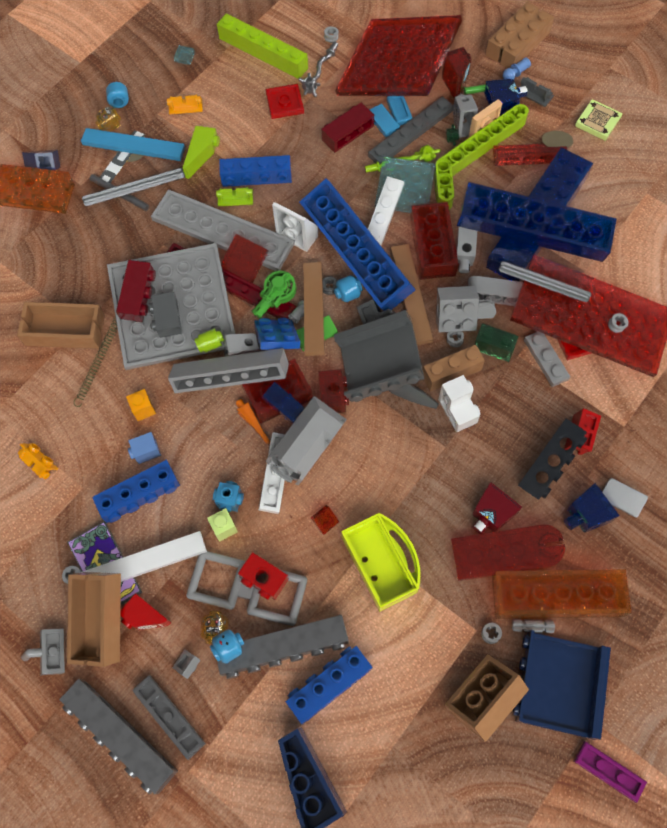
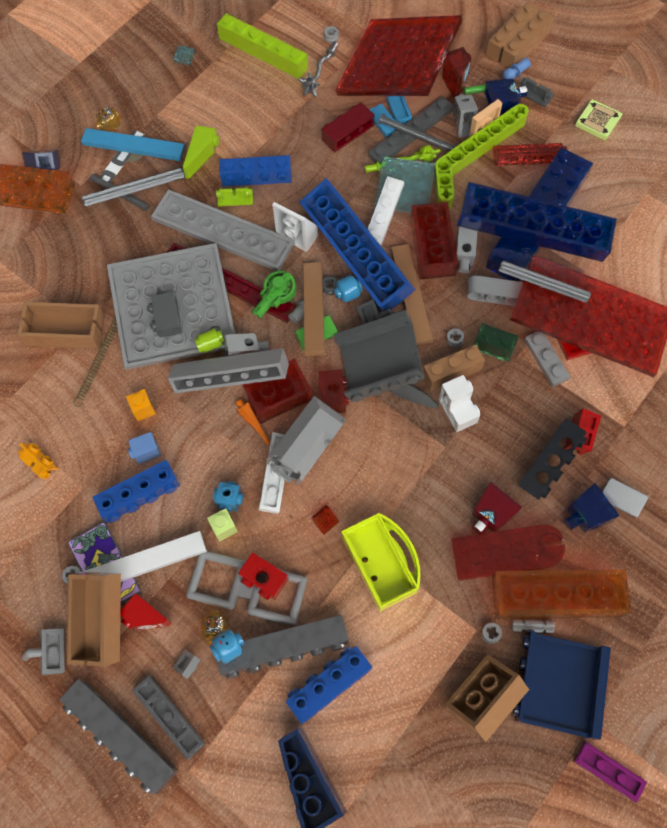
dark azure head [106,82,129,108] -> none
dark red brick [116,260,156,322] -> none
light orange hinge [167,94,203,115] -> none
clear red tile [221,234,269,283] -> none
blue plate [254,318,300,350] -> none
clear blue panel [261,382,305,424] -> none
red tile [265,84,304,119] -> none
light grey brick [436,286,496,332] -> none
clear green plate [446,124,459,146] -> none
dark tan sticker [542,131,573,150] -> none
light grey bush [608,313,628,333] -> none
none -> dark grey bar [378,114,458,151]

